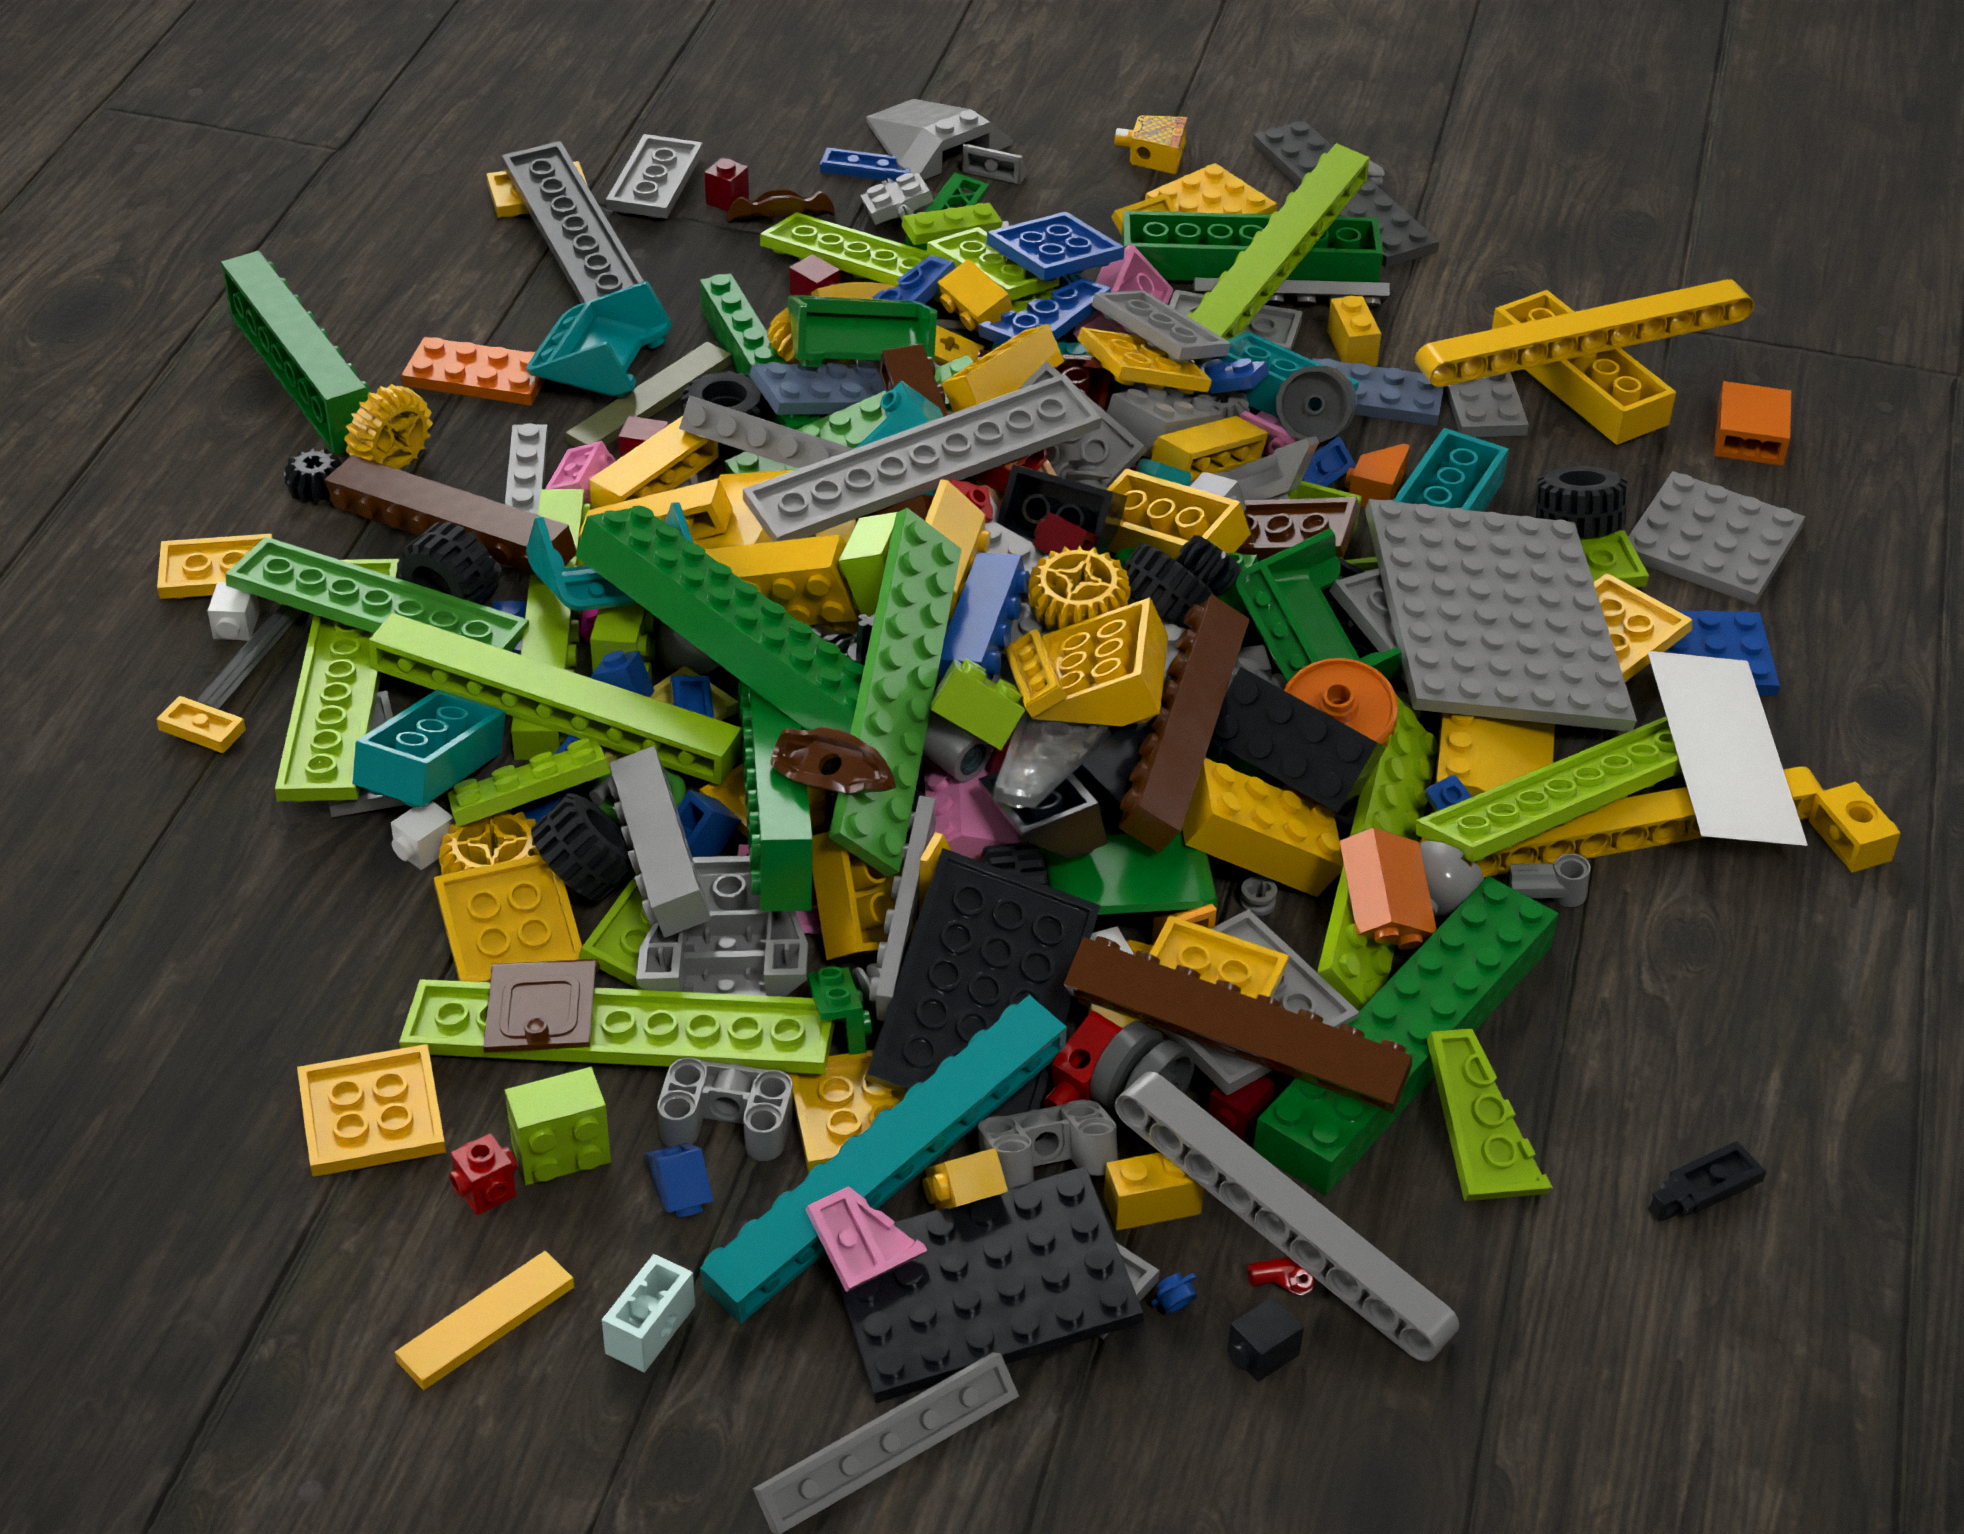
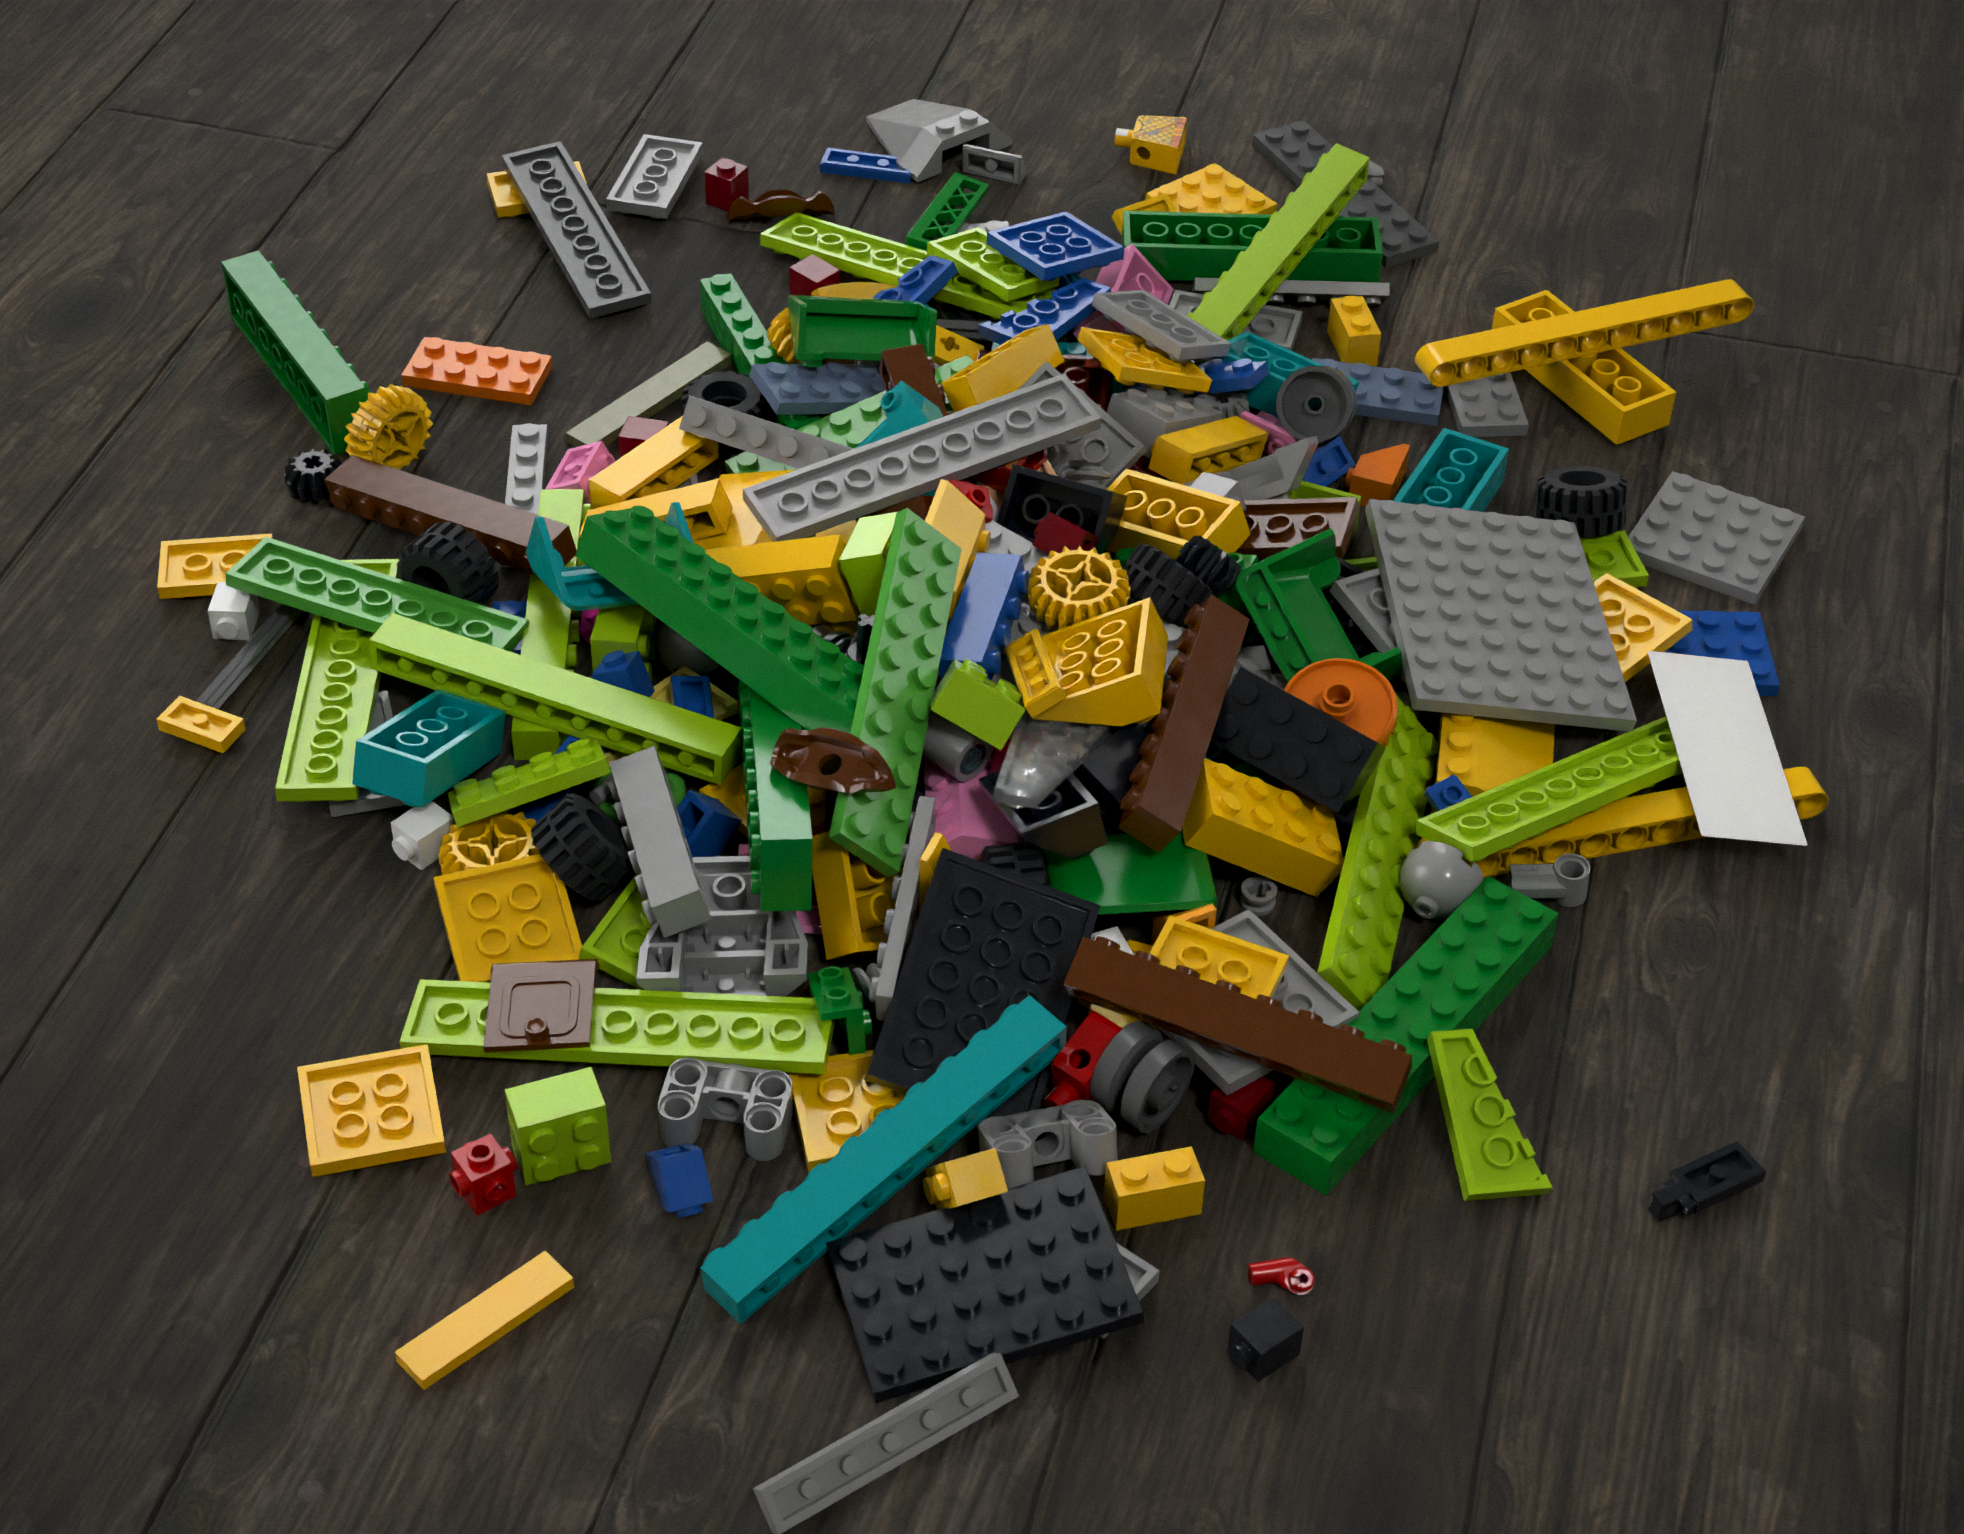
teal windscreen [526,281,673,398] -> none
light aqua brick [602,1254,695,1373] -> none
bright pink wing [805,1186,927,1292] -> none
light grey plate [861,173,934,225] -> none
lime plate [902,203,1003,245] -> none
yellow brick [938,259,1014,333] -> none
light grey beam [1115,1071,1459,1362] -> none
teal tile [1136,458,1192,486] -> none
blue plate [1151,1273,1198,1314] -> none
orange brick [1340,828,1437,950] -> none
orange brick [1714,381,1791,466] -> none
yellow brick [1808,782,1901,873] -> none

